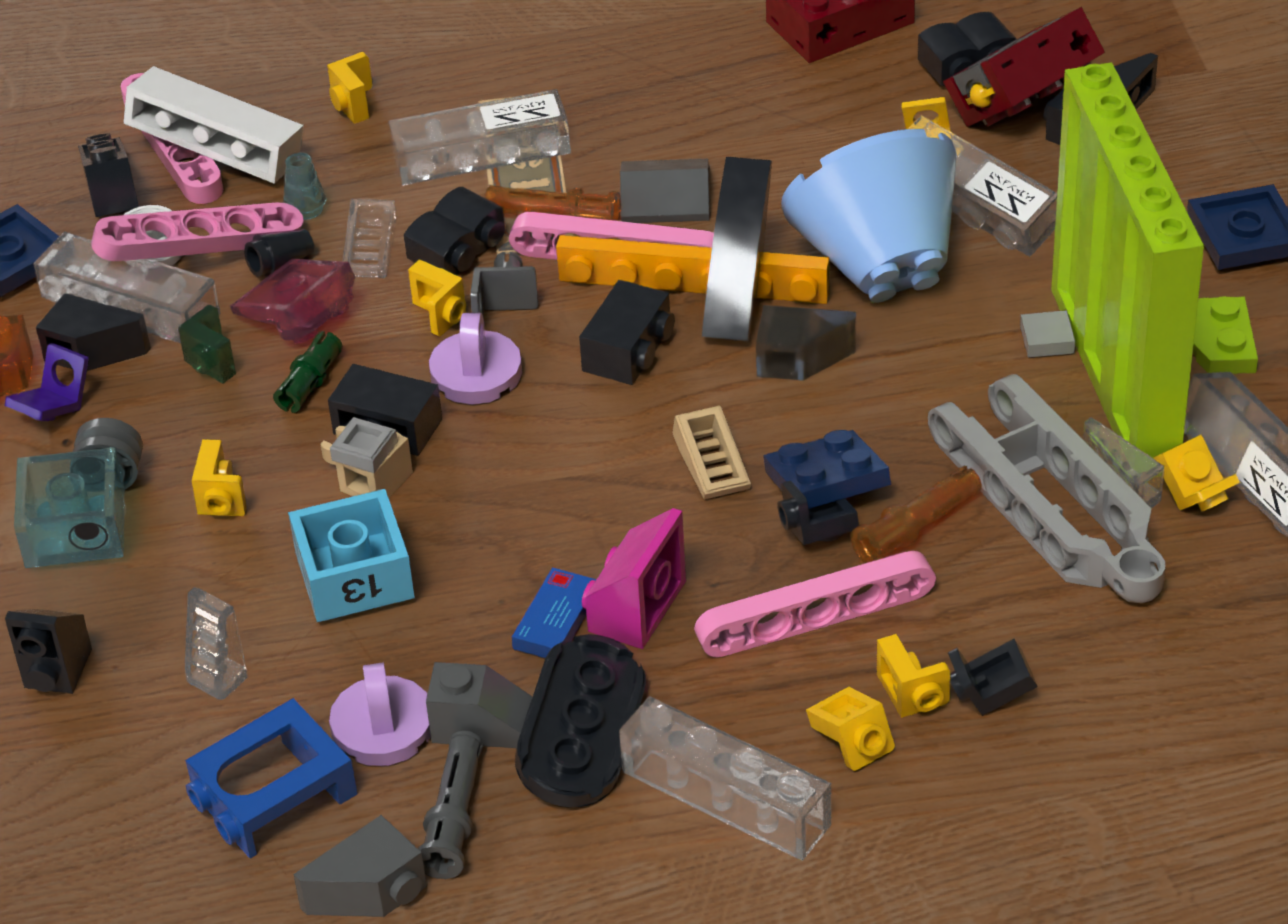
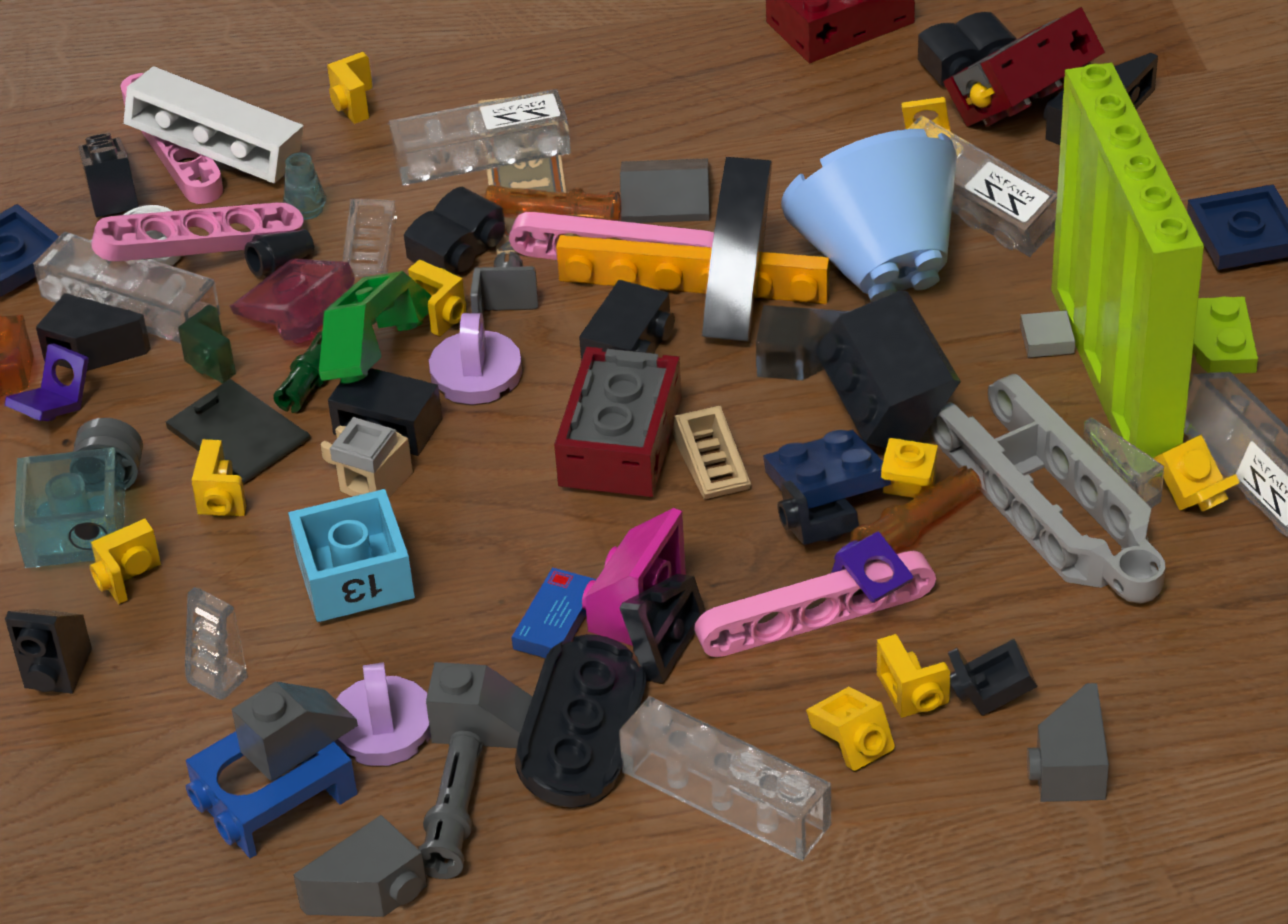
none -> yellow bracket [89,519,161,605]
none -> pearl dark grey container [166,379,311,484]
none -> dark grey slope [231,681,358,782]
none -> green slope [319,271,432,383]
none -> piece [554,347,682,497]
none -> black wing [619,574,706,683]
none -> black slope [815,290,961,448]
none -> dark purple bracket [831,531,914,603]
none -> yellow bracket [881,438,938,500]
none -> dark grey slope [1027,683,1109,802]

